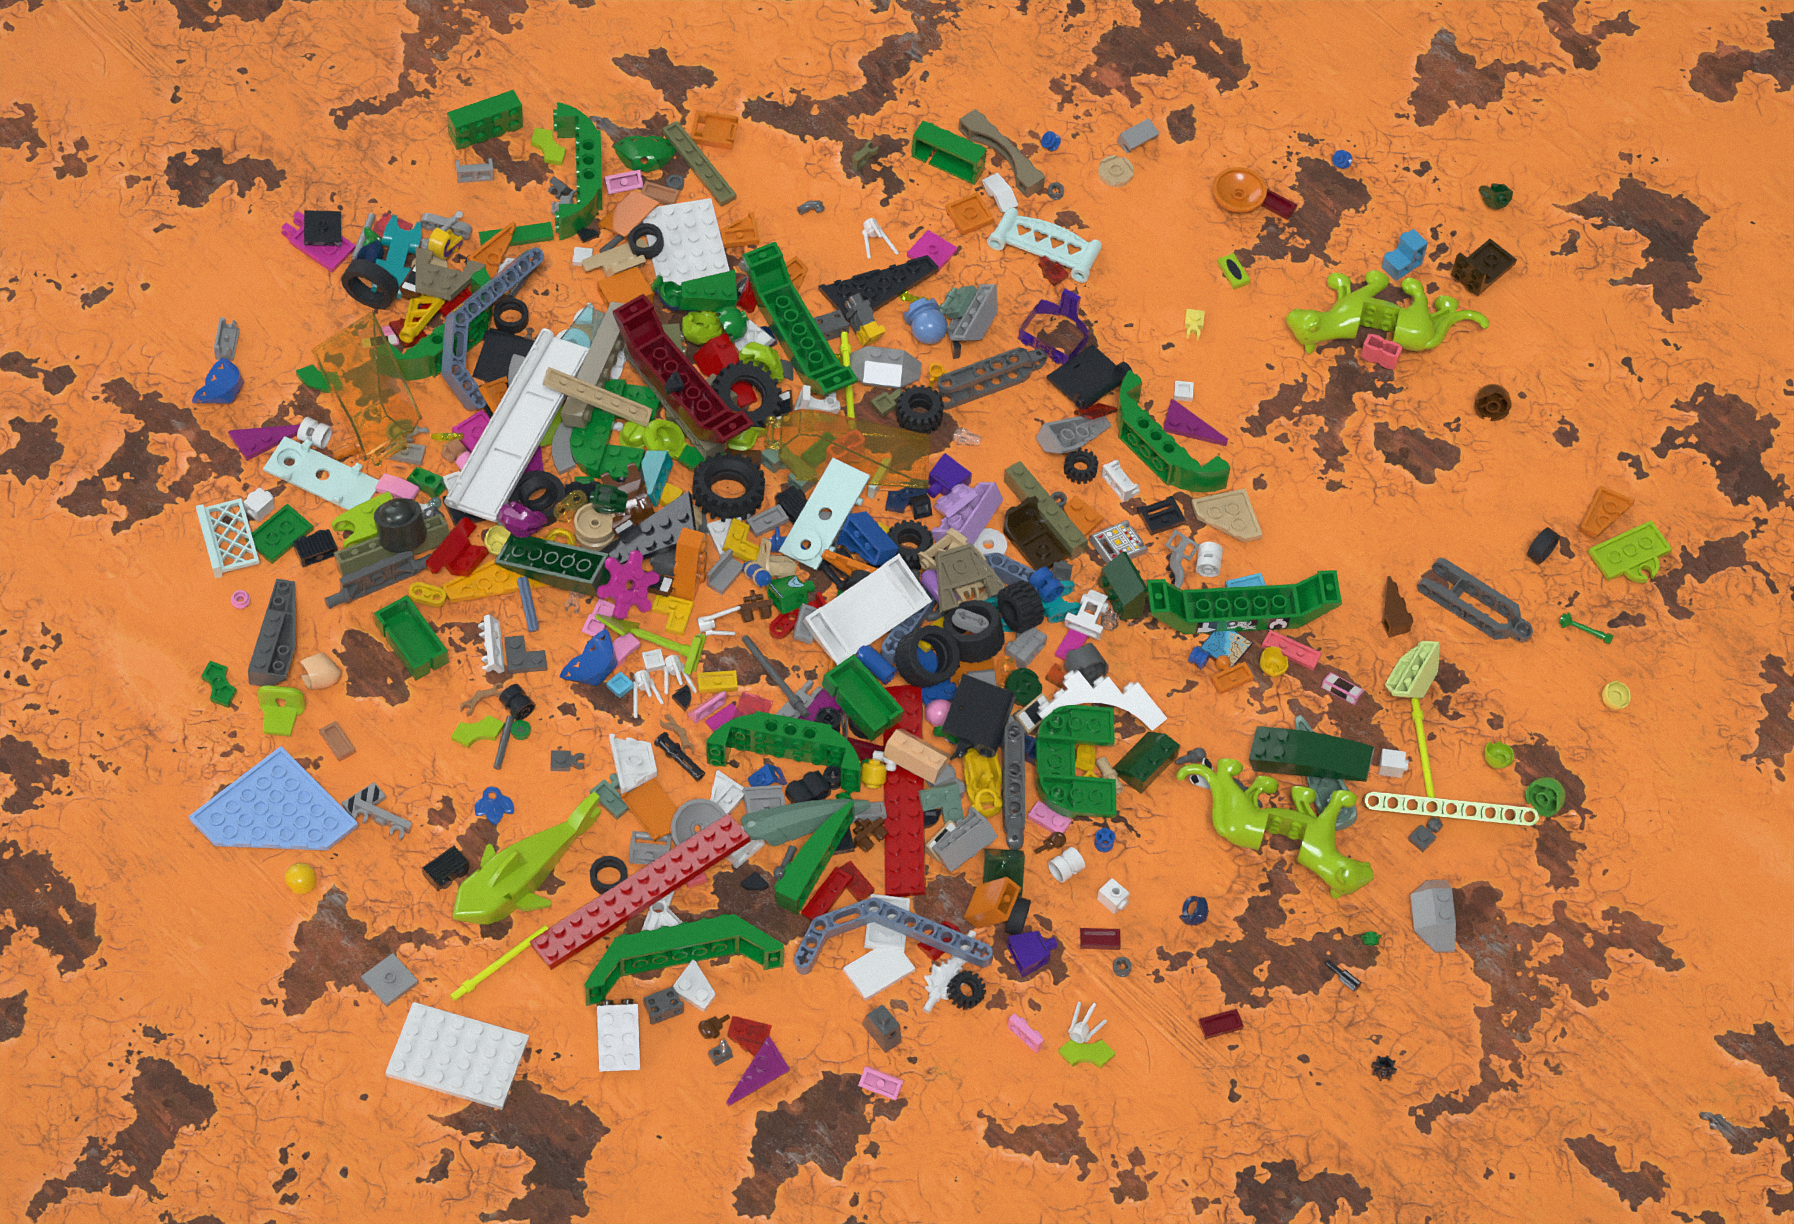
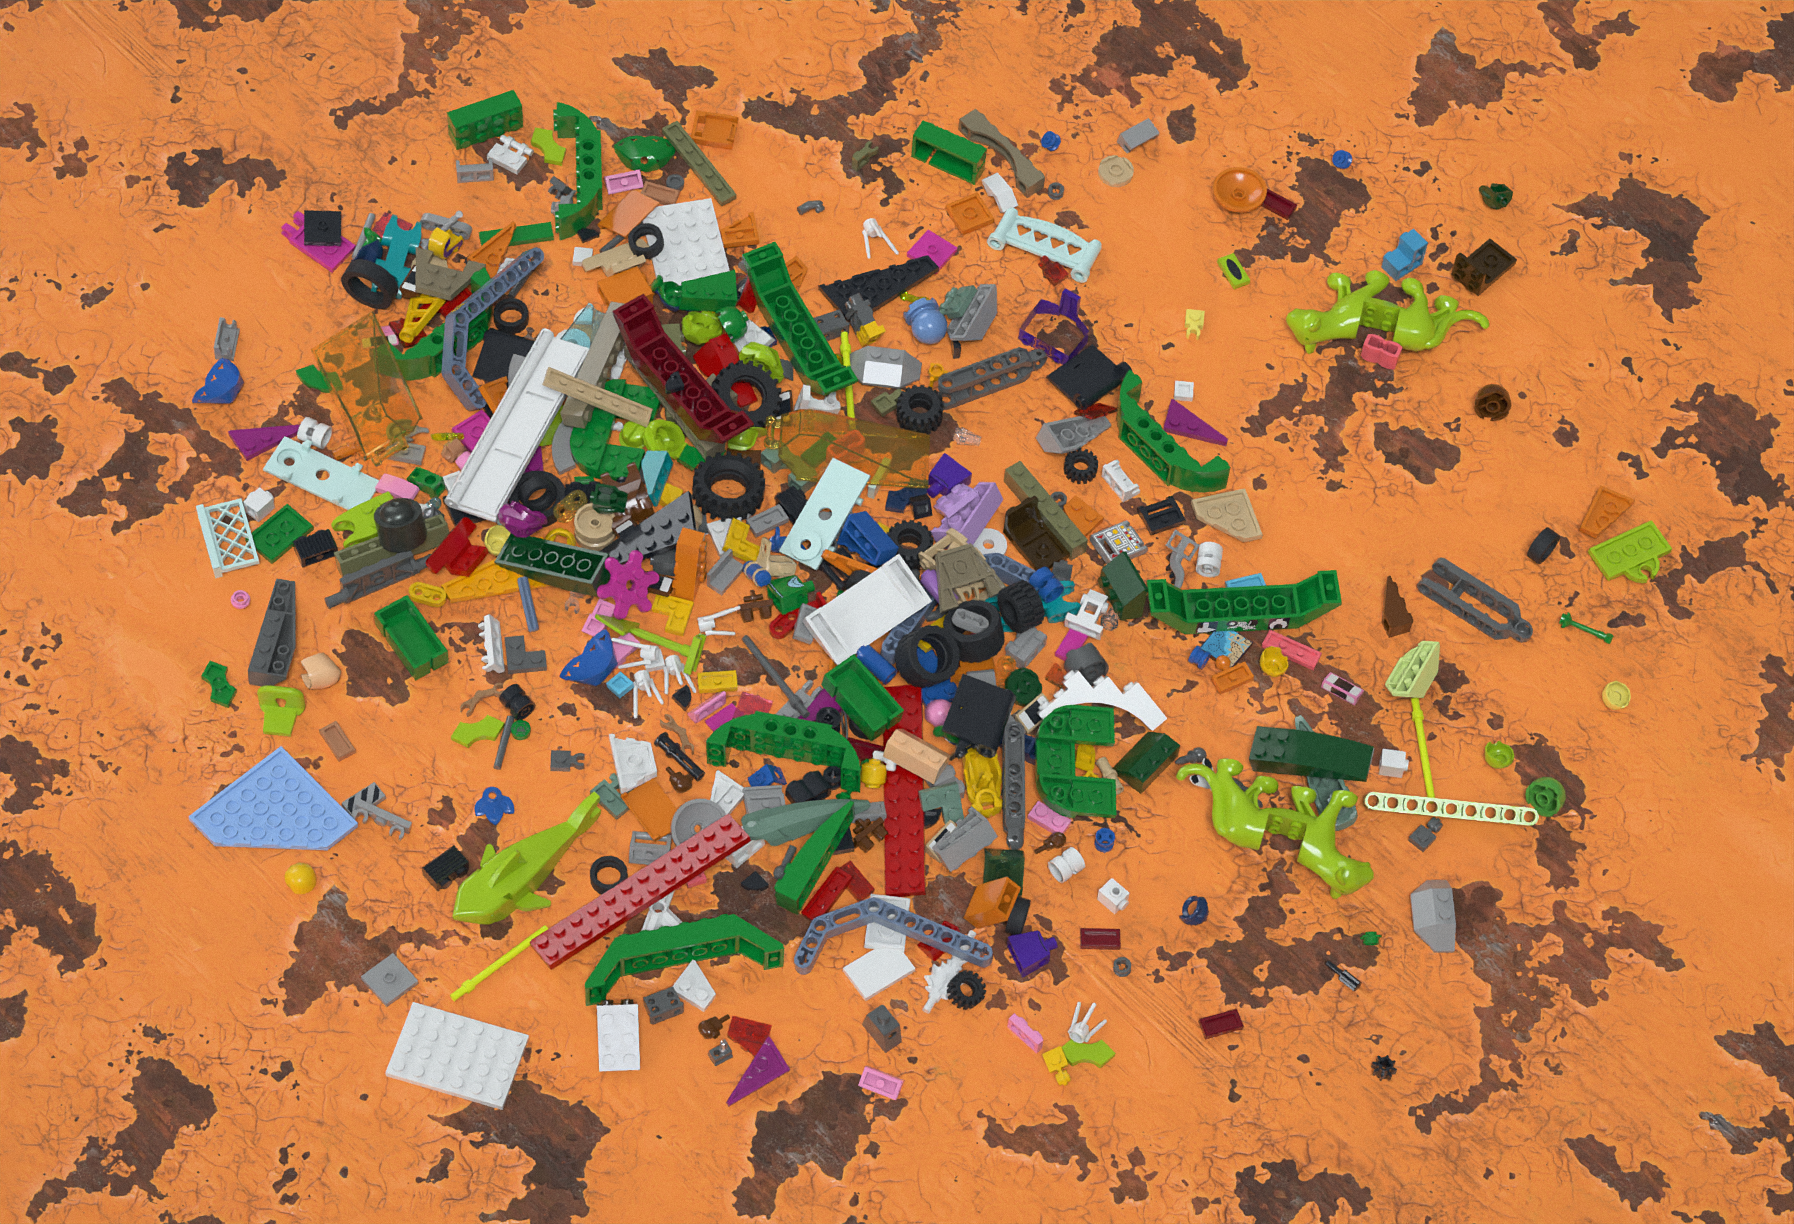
none -> white plate [487,135,534,175]
none -> white plant [611,638,659,669]
none -> reddish brown piece [666,767,693,793]
none -> yellow plate [1042,1046,1071,1086]

